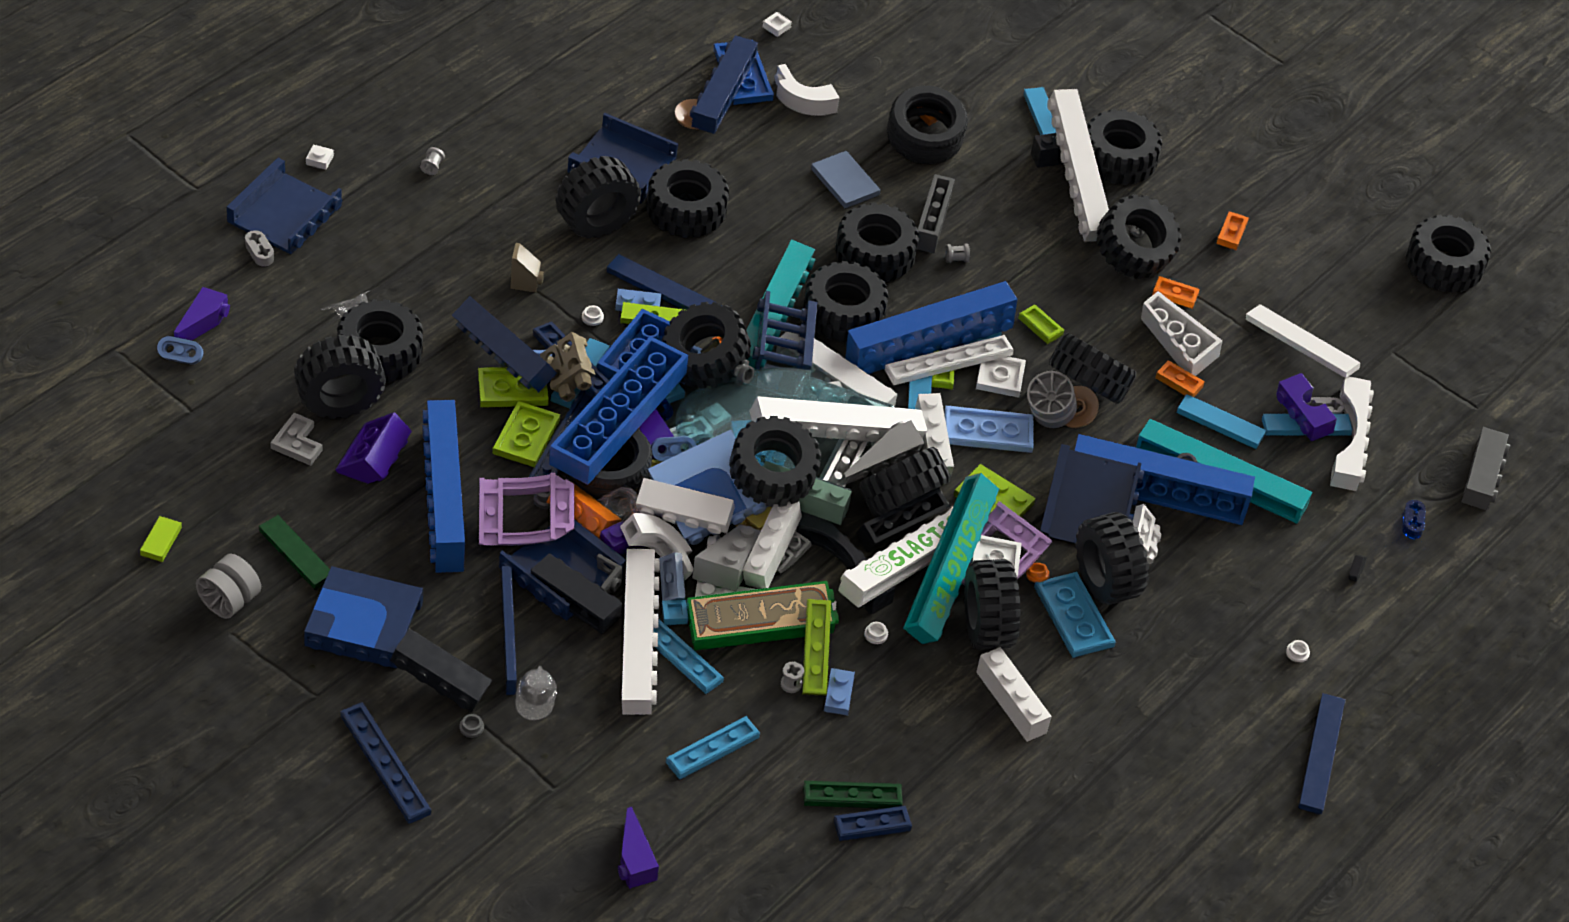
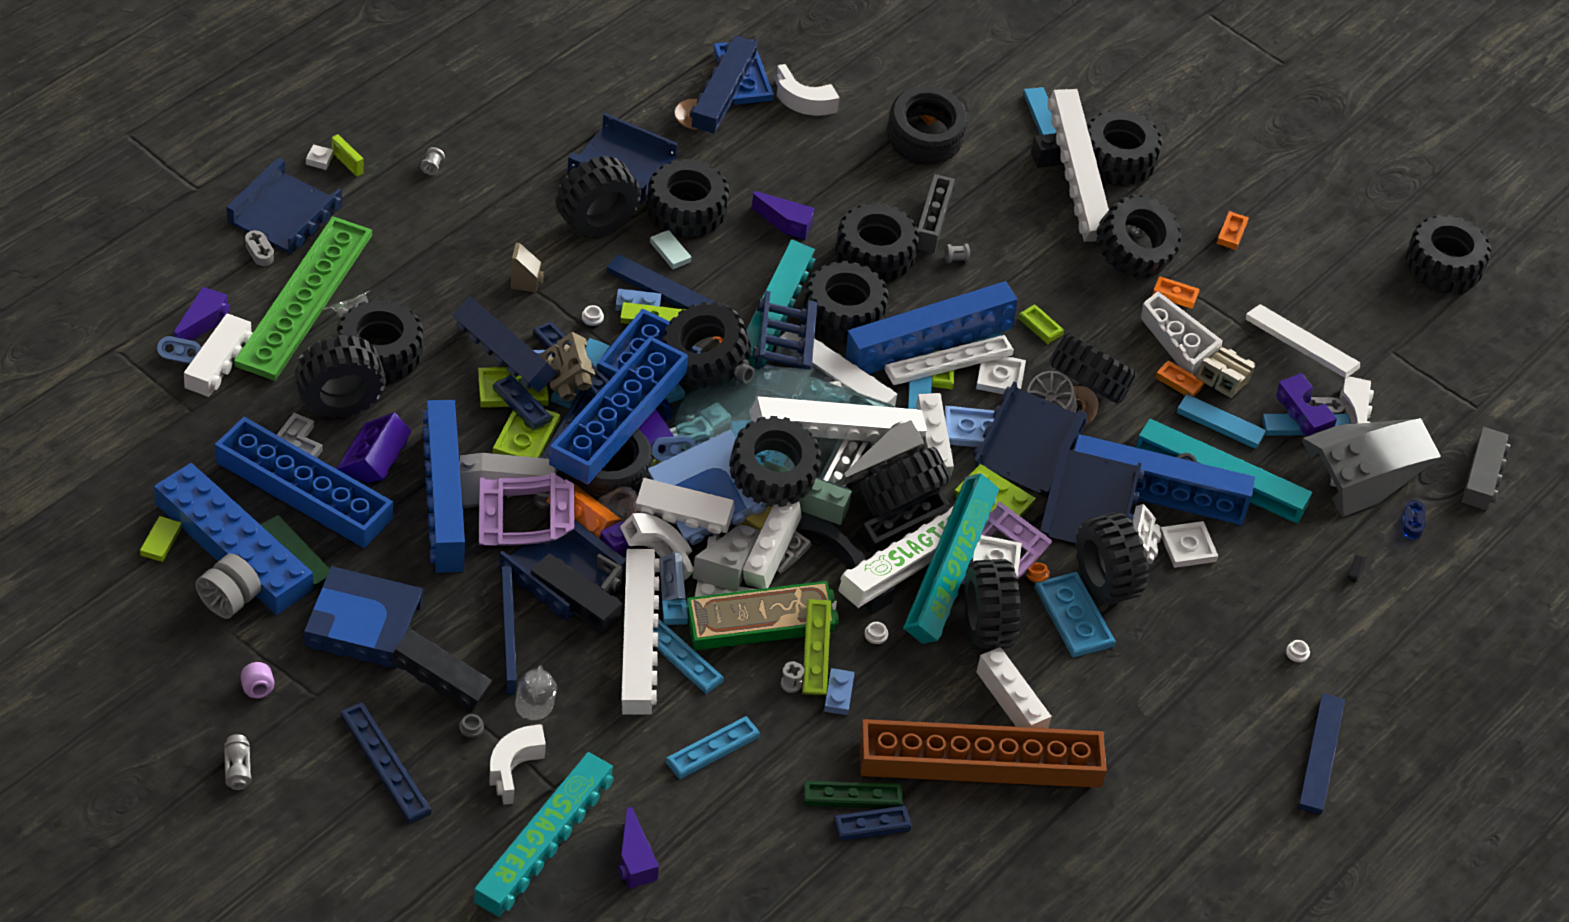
white plate [763,12,791,37] -> none
sand blue tile [811,151,880,208] -> none
none -> blue brick [154,463,313,615]
none -> white brick [184,314,253,397]
none -> blue brick [215,417,393,549]
none -> light grey piece [224,734,251,790]
none -> bright green plate [234,216,372,381]
none -> lavender head [240,662,274,698]
none -> lime tile [332,134,363,177]
none -> light grey wedge [459,453,556,508]
none -> teal brick [474,752,614,917]
none -> white arch [489,724,546,805]
none -> dark blue tile [493,375,552,431]
none -> light aqua tile [650,230,691,269]
none -> dark purple slope [751,191,815,240]
none -> dark orange brick [859,719,1107,788]
none -> dark blue panel [973,381,1088,498]
none -> white tile [1160,521,1218,568]
none -> dark tan hips [1196,347,1255,398]
none -> dark grey wedge [1302,418,1441,518]

